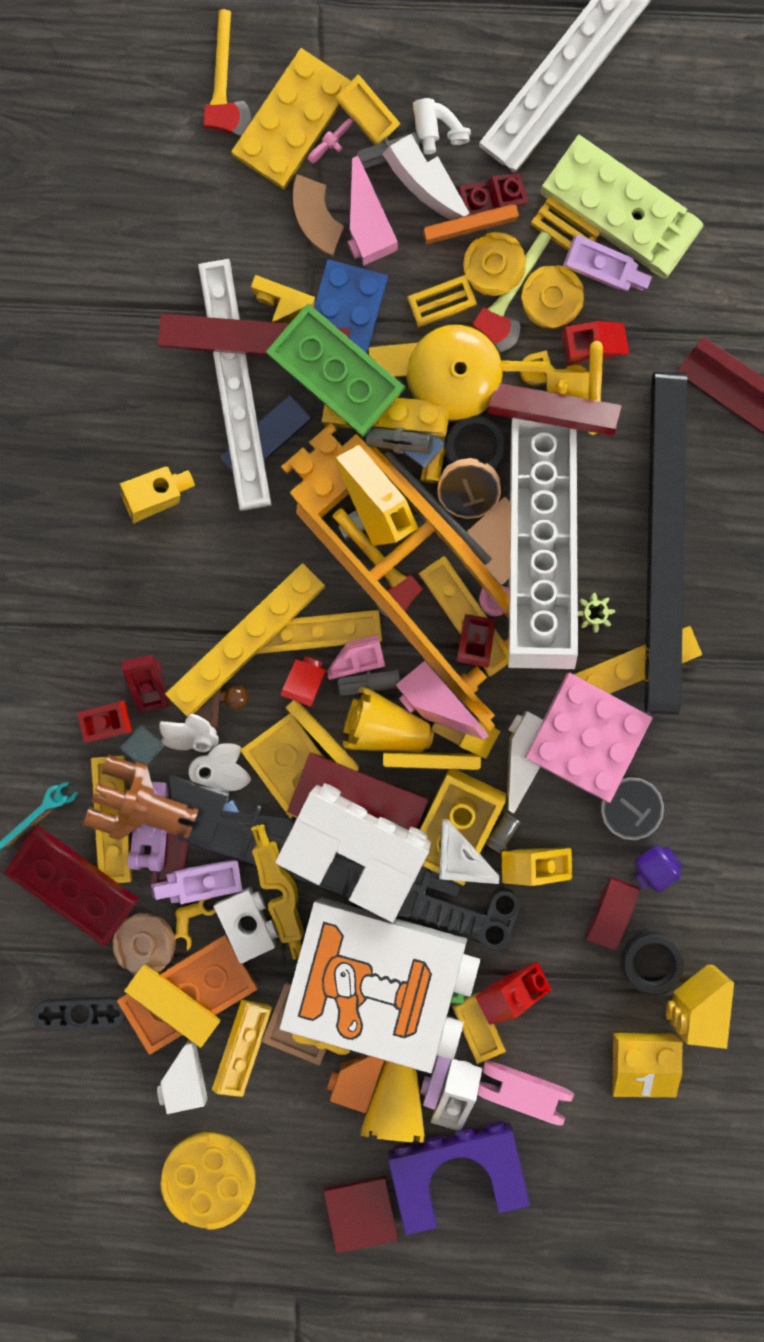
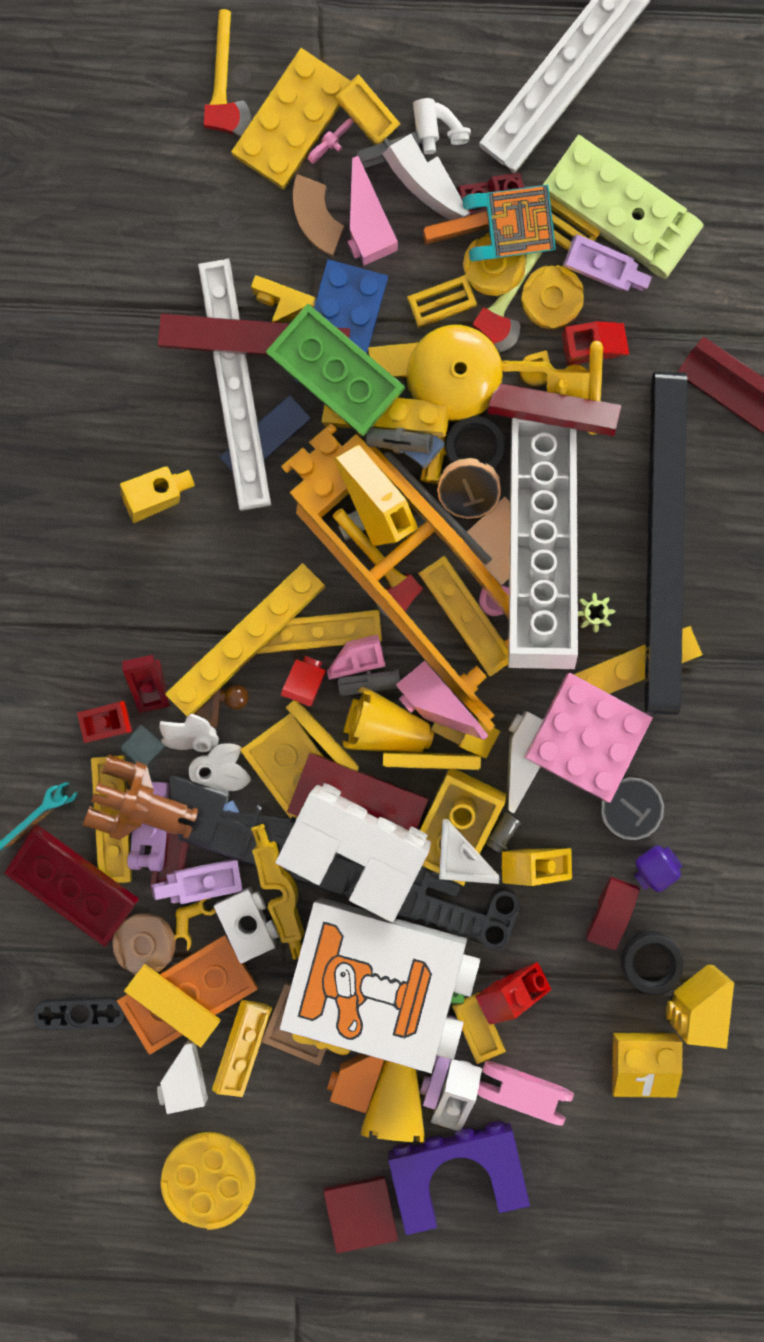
dark red slope [455,614,496,668] -> none
none -> flag [462,185,556,262]

